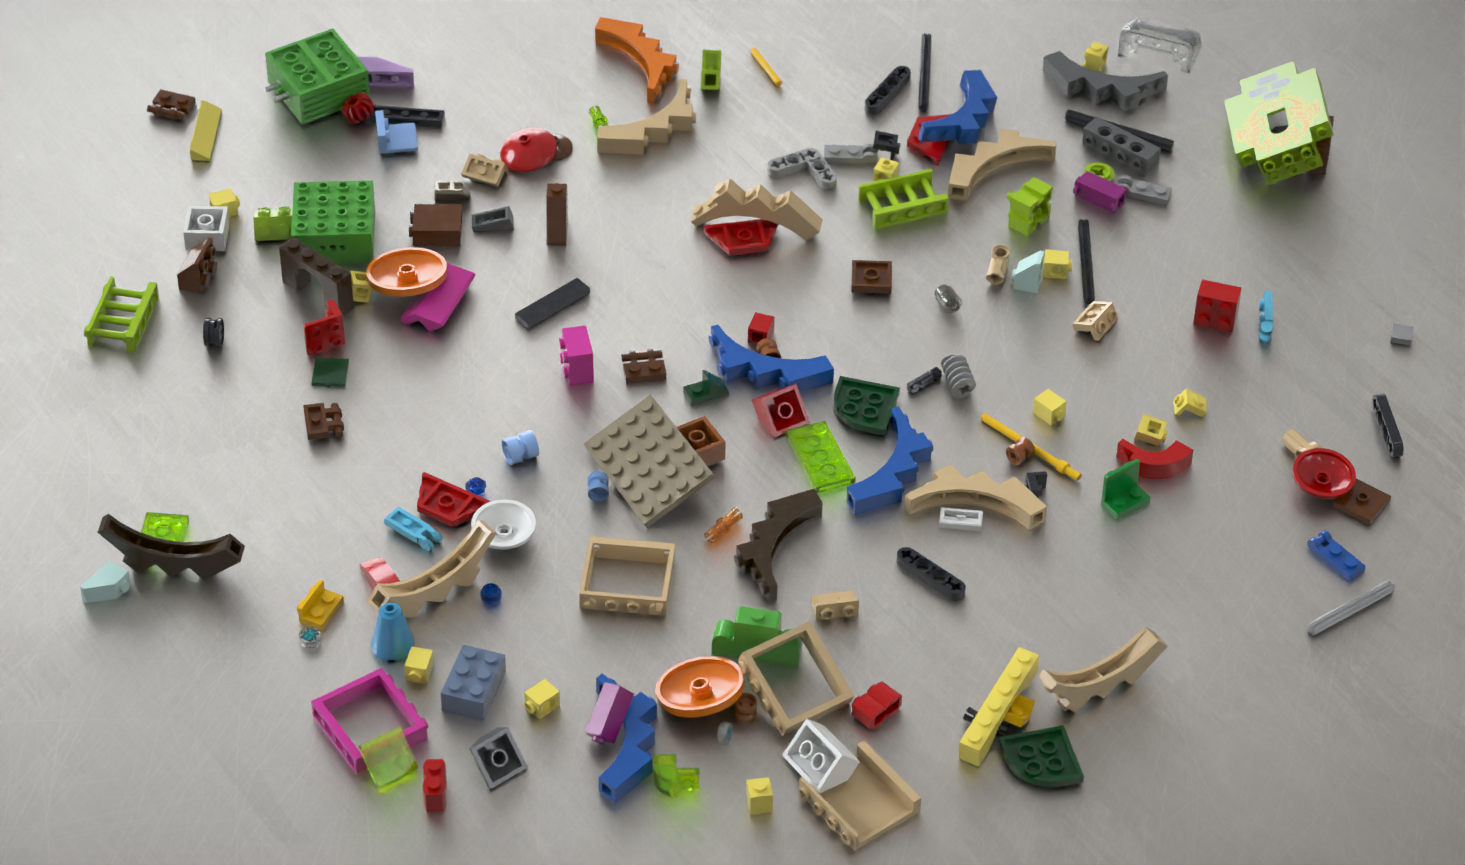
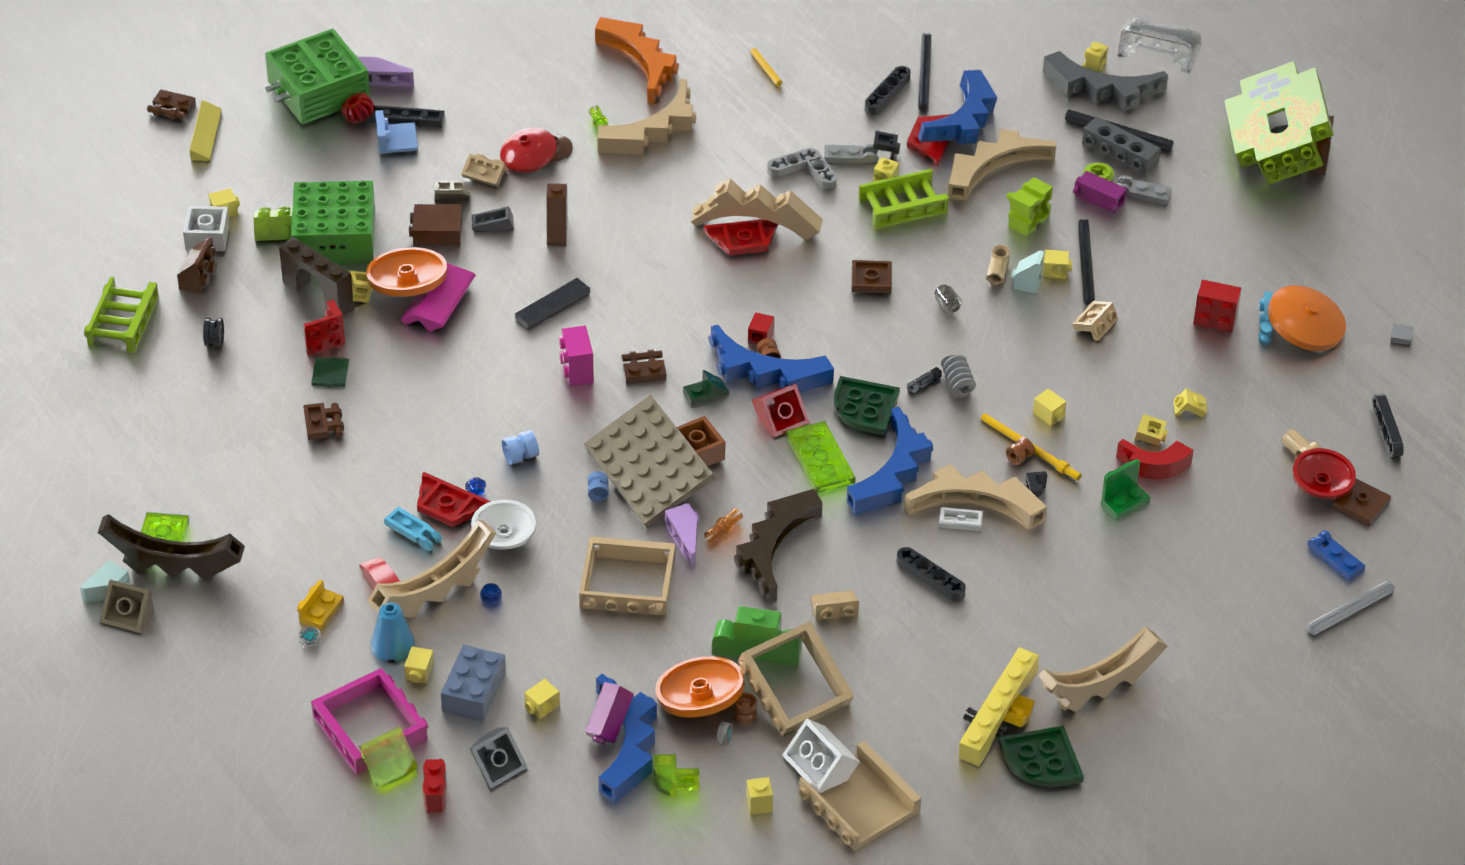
lime brick [701,49,722,90] -> none
red brick [851,681,902,730] -> none
none -> dark tan slope [99,579,154,633]
none -> lavender slope [665,503,699,568]
none -> orange dish [1267,285,1346,351]

